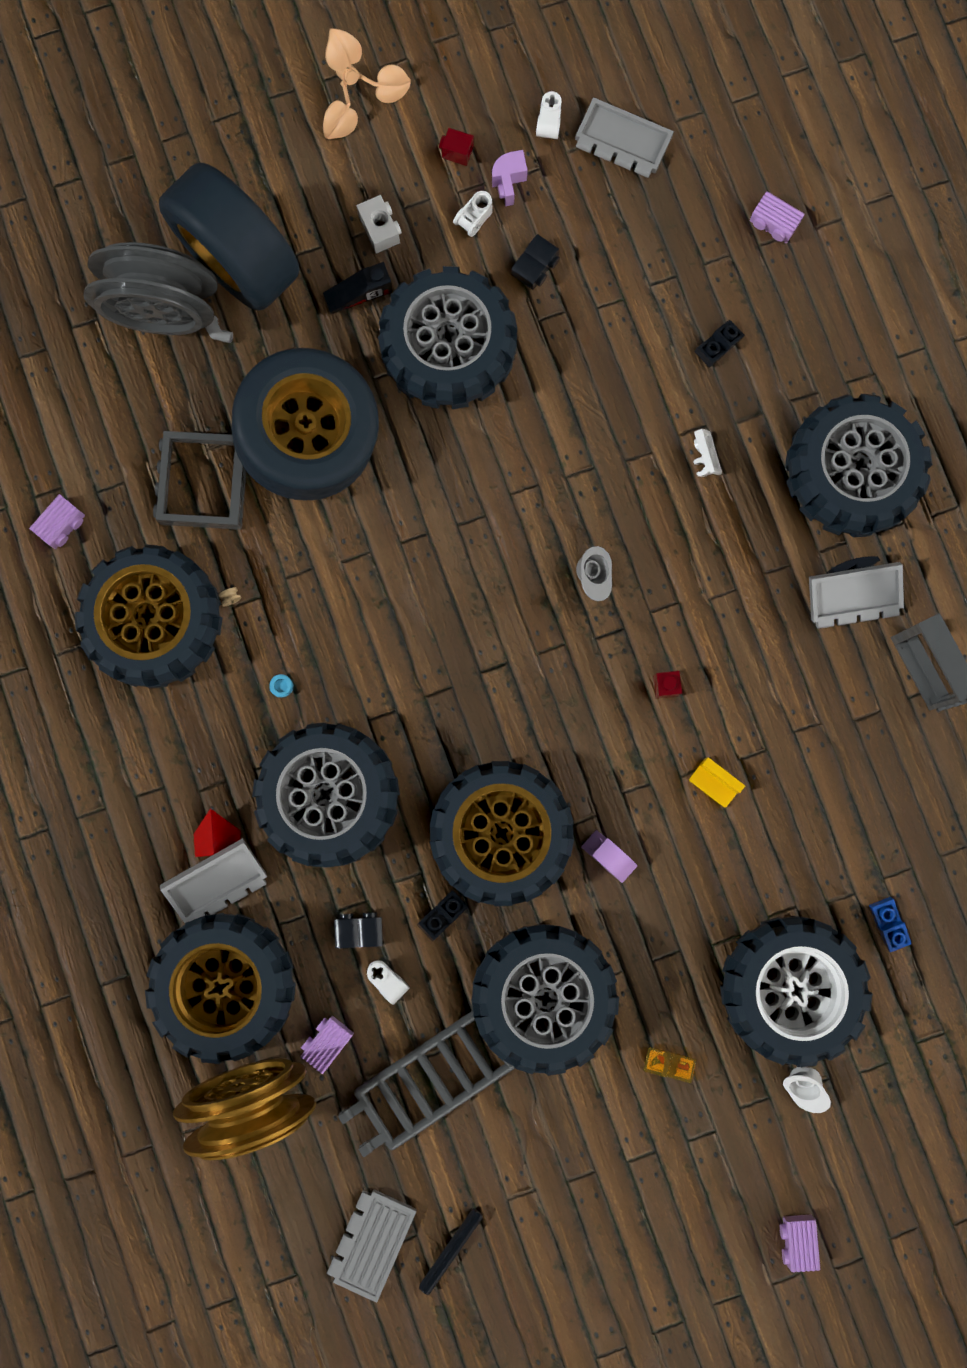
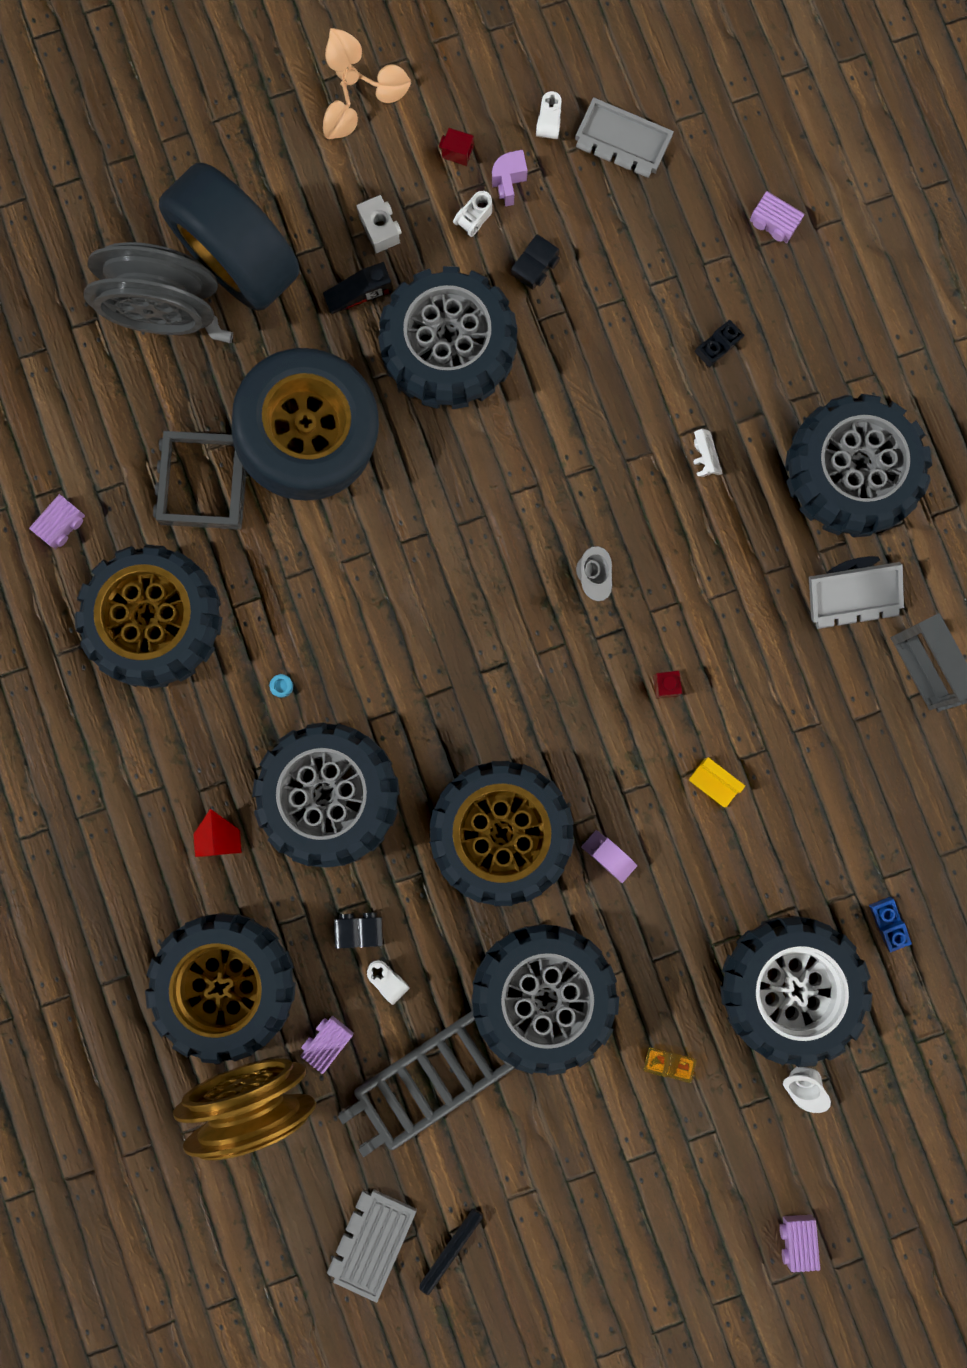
light grey hinge [160,838,267,923] -> none
tan bush [218,587,241,607] -> none
black slope [417,890,468,942] -> none

